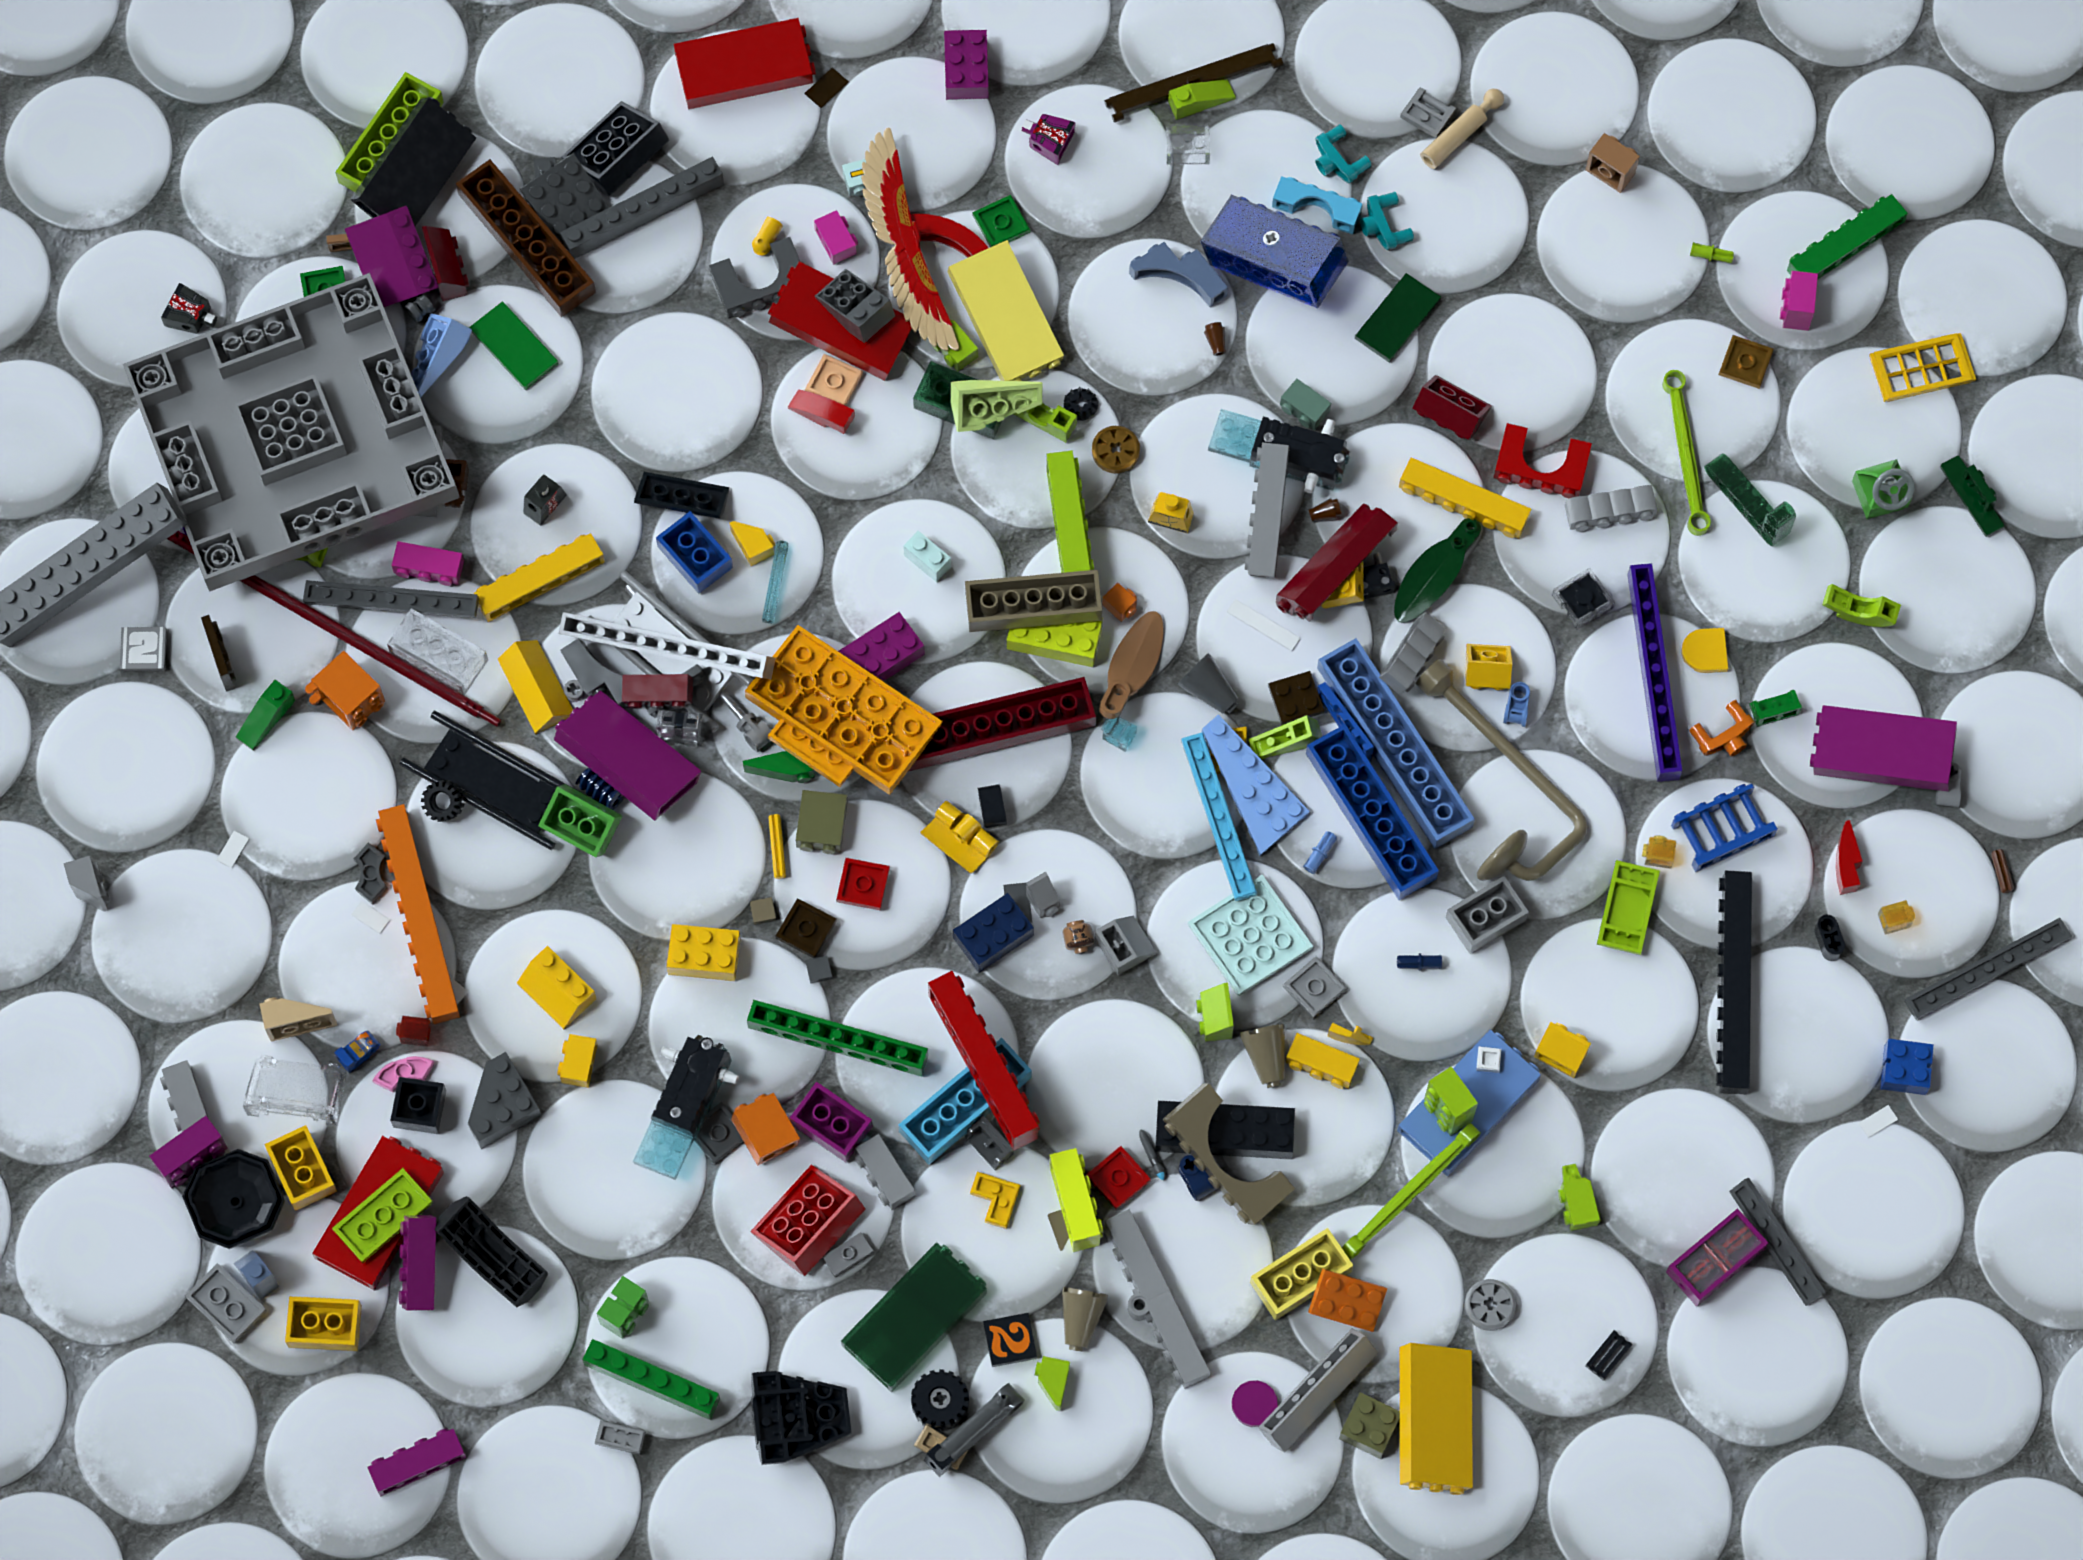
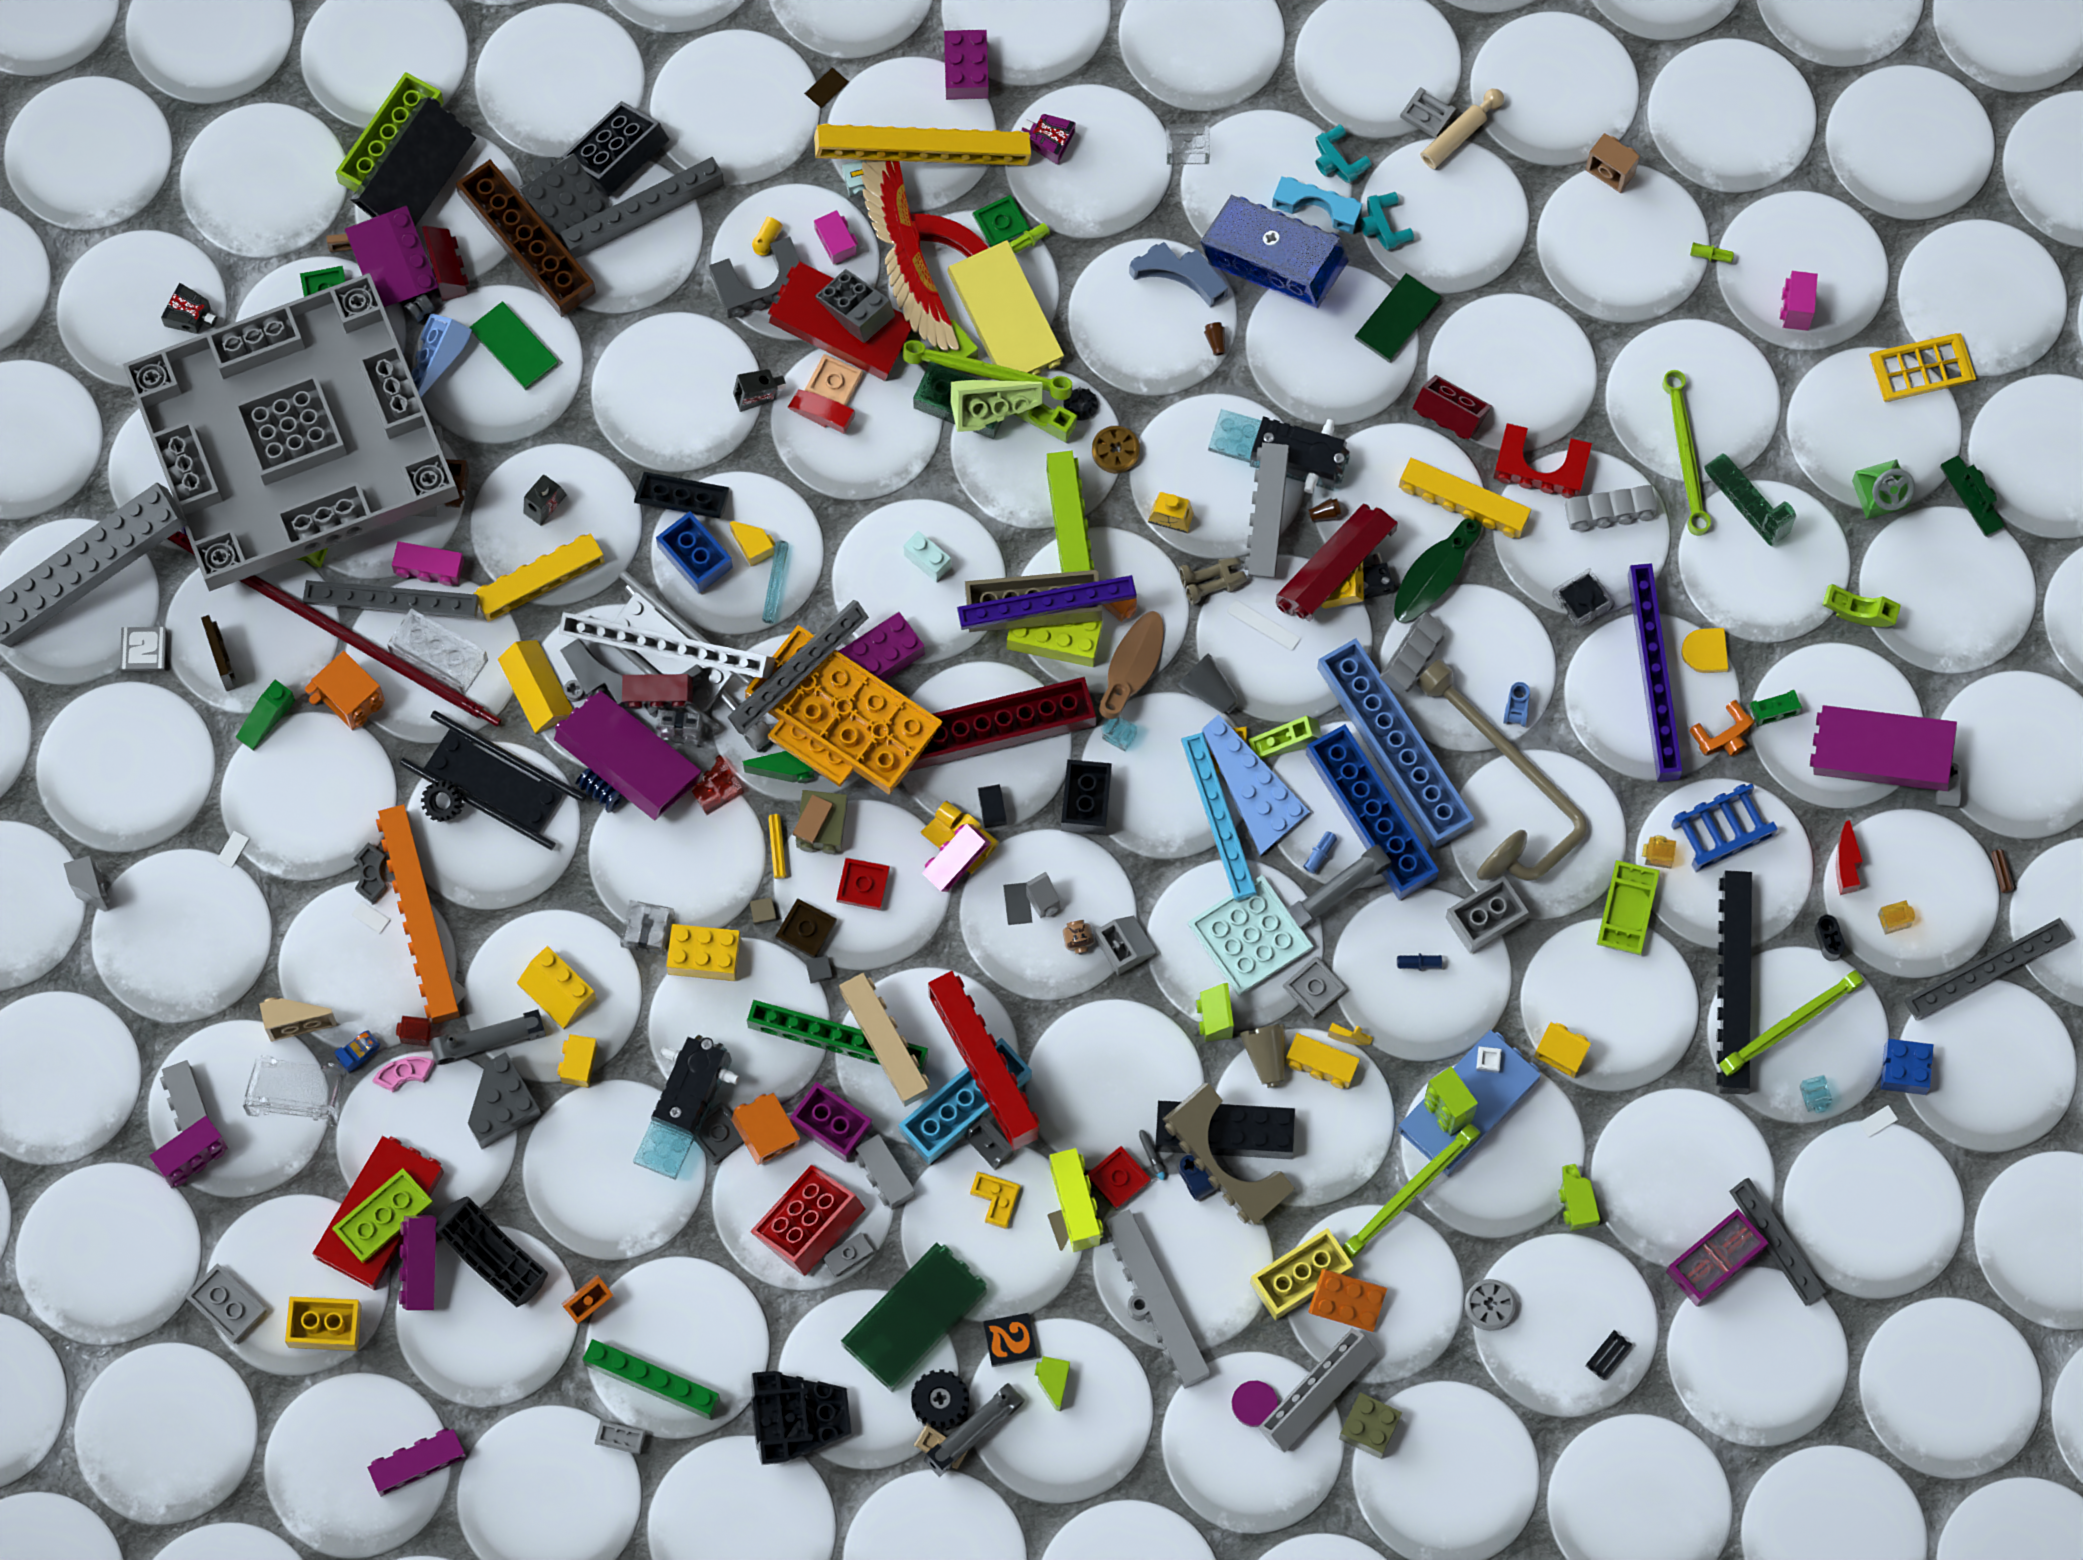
black rock [182,1149,285,1249] -> none
sand blue slope [234,1250,279,1300] -> none
yellow brick [264,1125,337,1211] -> none
black brick [390,1077,447,1134] -> none
bright green brick [538,784,623,857] -> none
bright green piece [596,1276,649,1339] -> none
red brick [674,18,816,110] -> none
dark blue brick [953,893,1034,973] -> none
dark tan cone [1062,1287,1108,1352] -> none
dark brown piece [1104,43,1284,123] -> none
lime slope [1168,79,1236,120] -> none
dark brown plate [1268,671,1324,725] -> none
sand green brick [1280,378,1331,430] -> none
blue wing [1317,682,1374,762] -> none
yellow brick [1399,1343,1473,1495] -> none
yellow slope [1465,644,1512,690] -> none
pearl gold tile [1718,335,1774,389] -> none
green brick [1787,194,1908,280] -> none
none -> dark grey piece [430,1009,546,1065]
none -> orange brick [561,1275,613,1324]
none -> clear piece [620,900,675,956]
none -> clear red slope [692,755,744,816]
none -> dark grey plate [728,600,869,735]
none -> pearl dark grey torso [733,369,786,412]
none -> medium nougat tile [793,795,833,844]
none -> yellow brick [814,124,1031,166]
none -> tan brick [839,973,930,1107]
none -> lime piece [903,340,1072,400]
none -> brick [922,823,991,892]
none -> dark purple tile [957,575,1137,630]
none -> lime axle [1009,223,1050,253]
none -> black brick [1061,759,1112,835]
none -> dark tan piece [1179,558,1247,605]
none -> dark grey piece [1287,844,1392,930]
none -> lime piece [1719,969,1865,1077]
none -> clear light blue brick [1800,1075,1833,1113]

